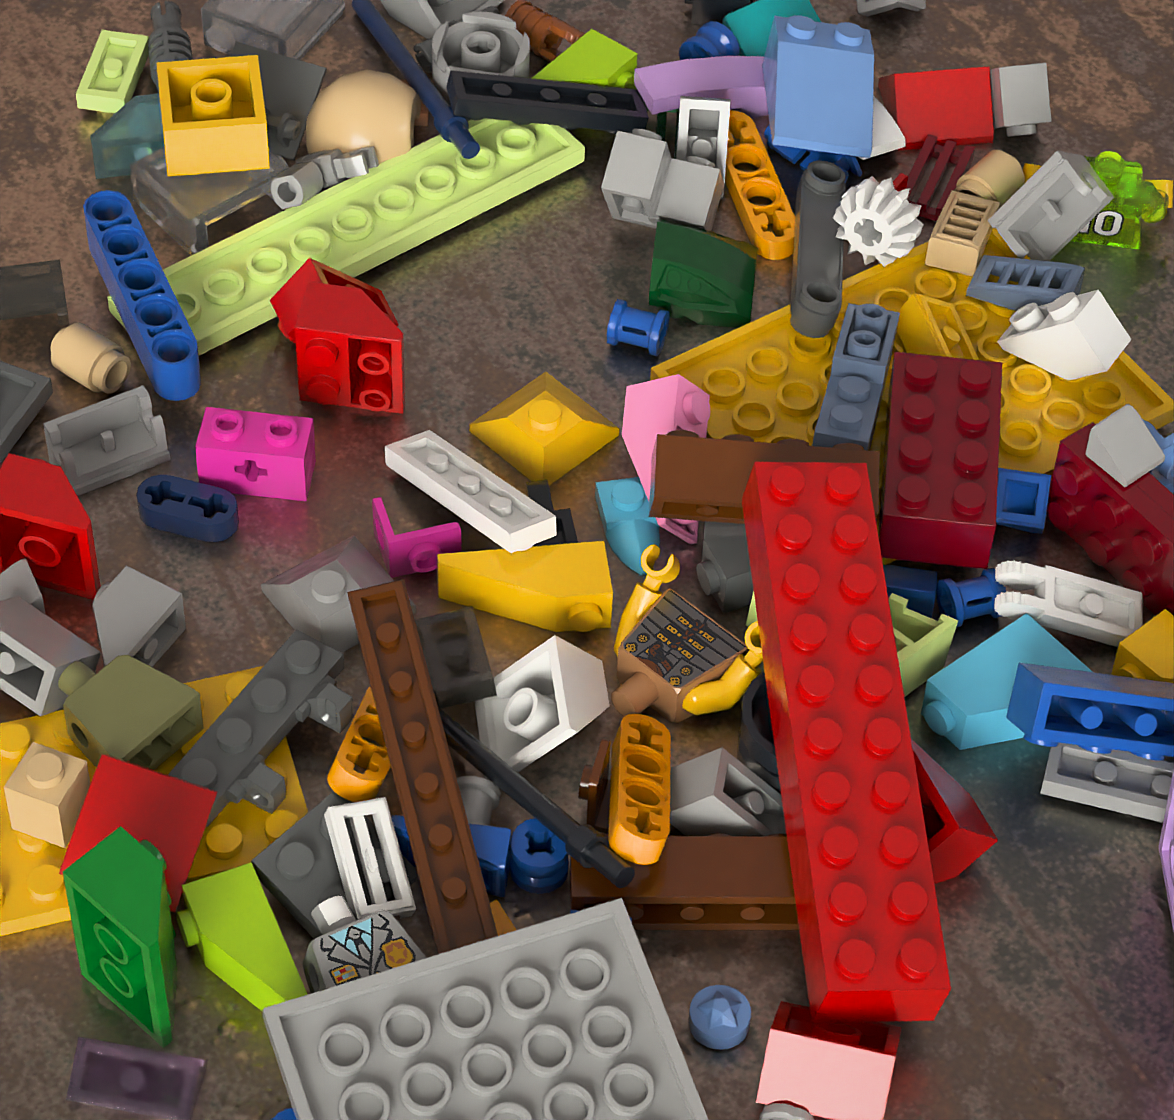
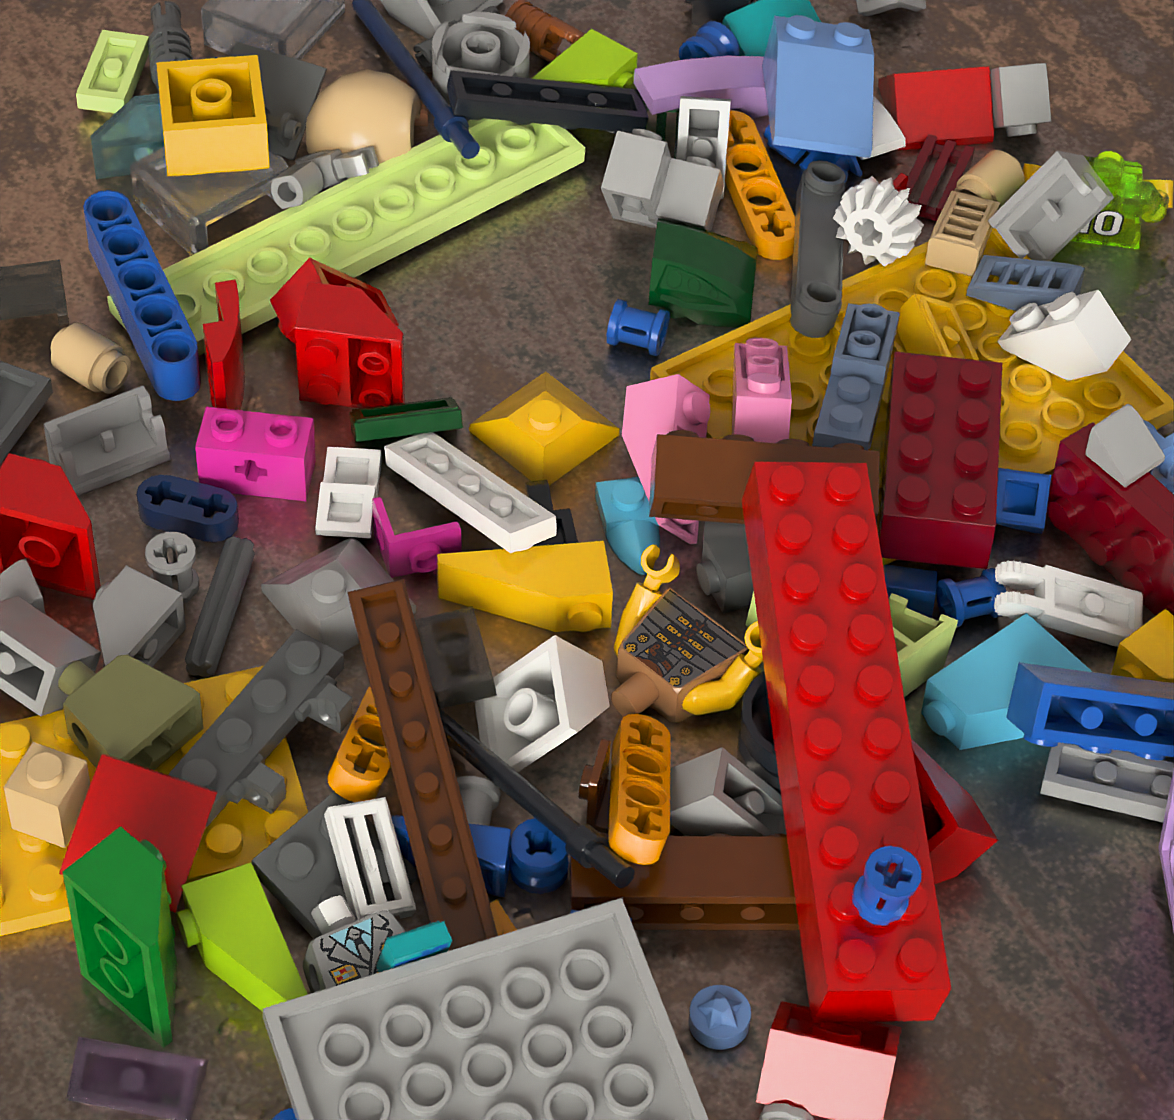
none -> light grey bush [145,532,199,604]
none -> dark grey axle [185,536,255,678]
none -> red slope [203,279,245,410]
none -> white slope [315,447,382,538]
none -> dark green tile [349,397,463,442]
none -> teal tile [376,921,452,972]
none -> bright pink slope [732,338,792,443]
none -> blue bush [852,846,922,926]

